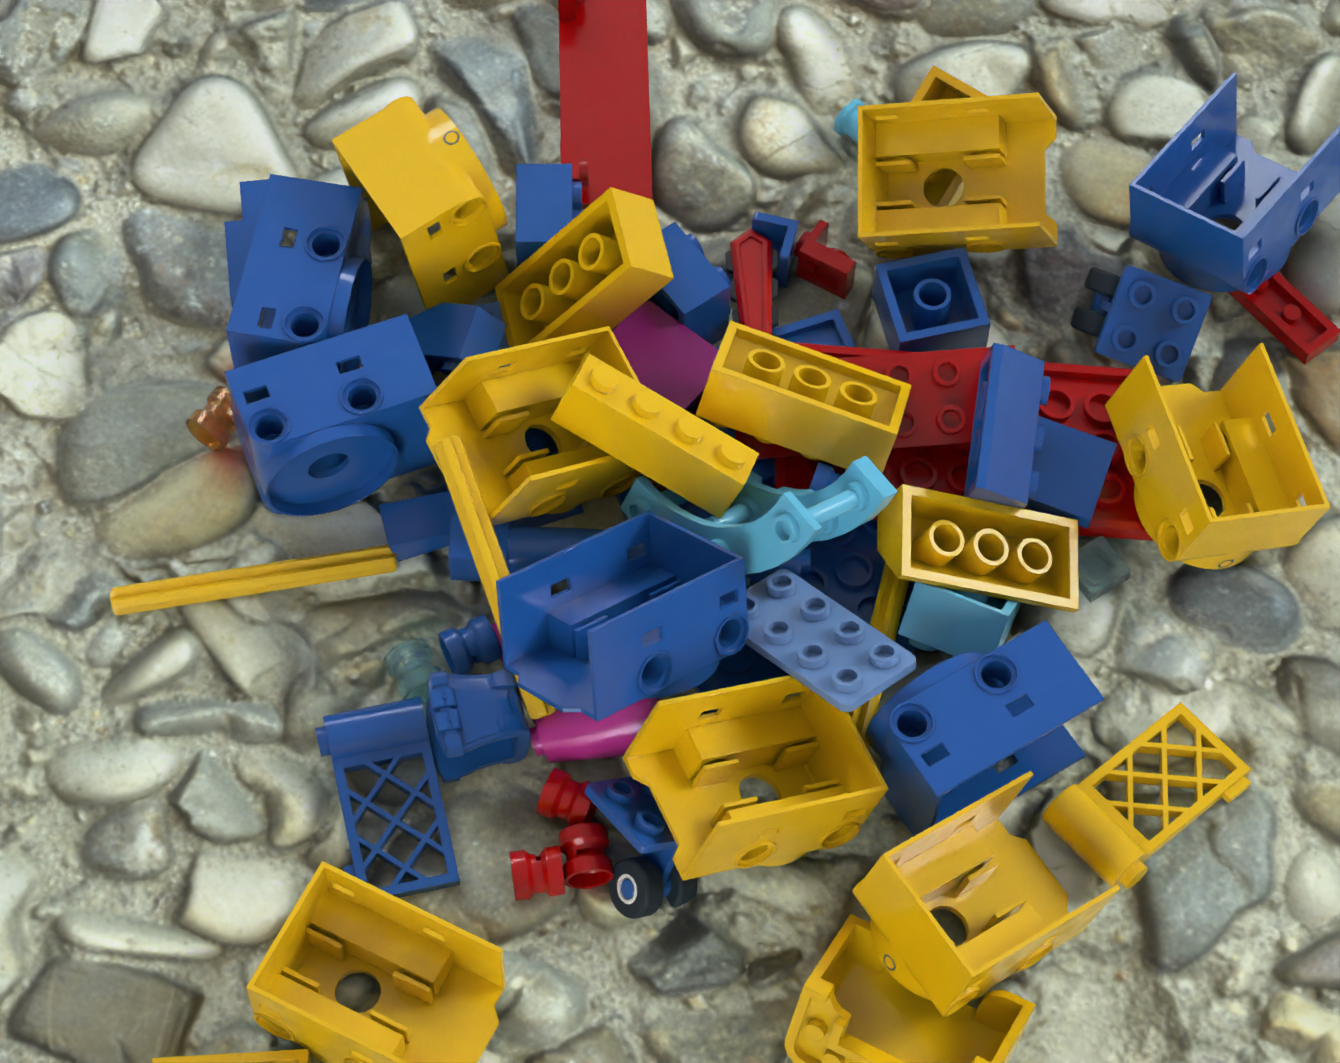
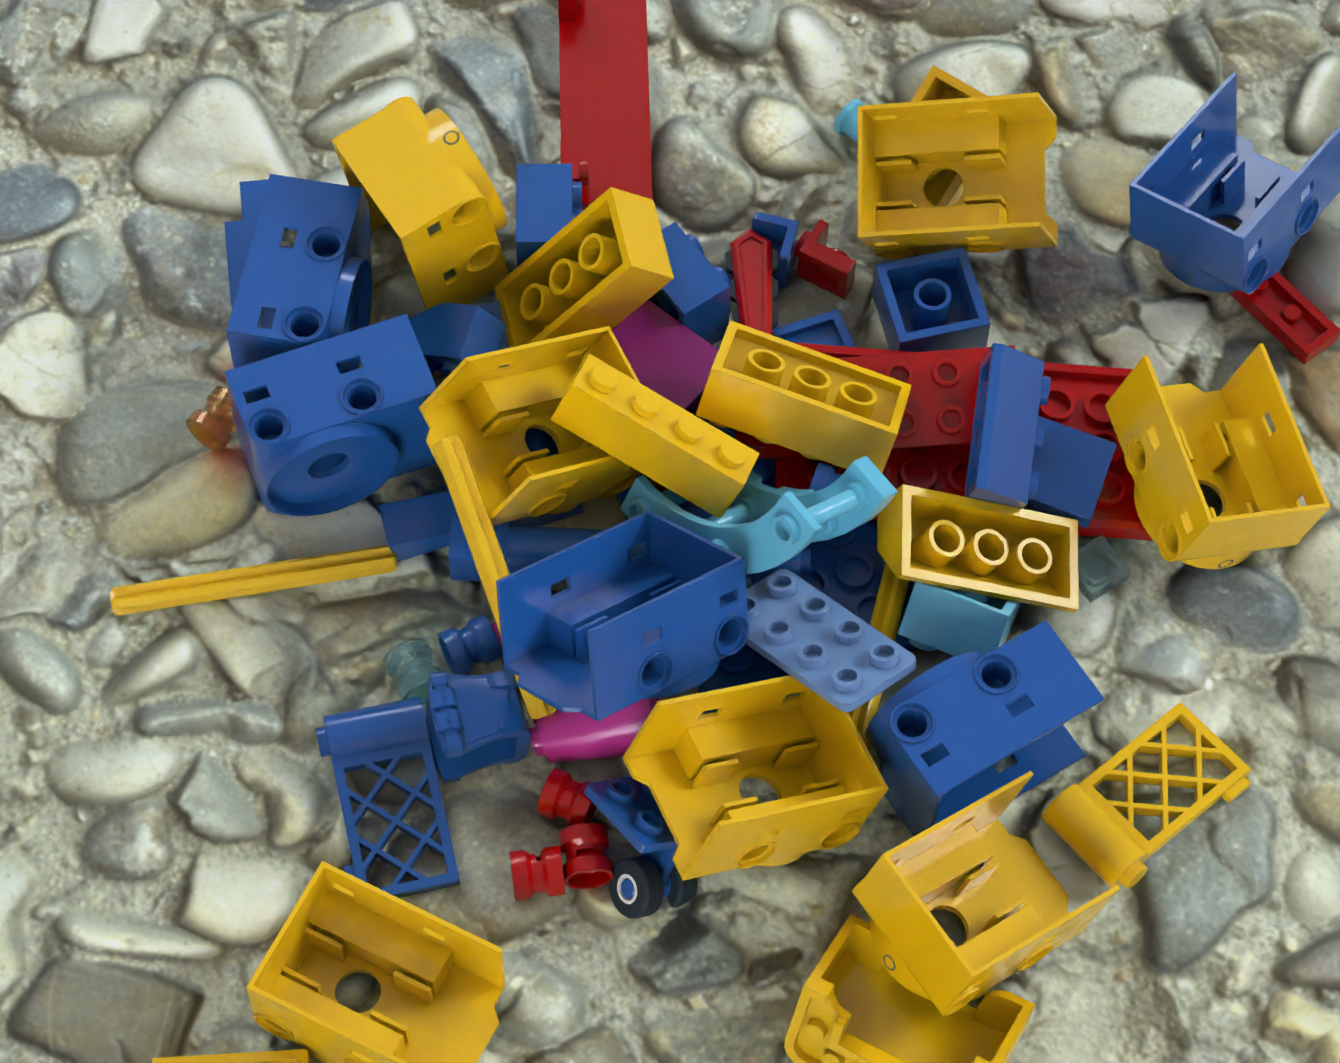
blue plate [1070,265,1212,382] -> none

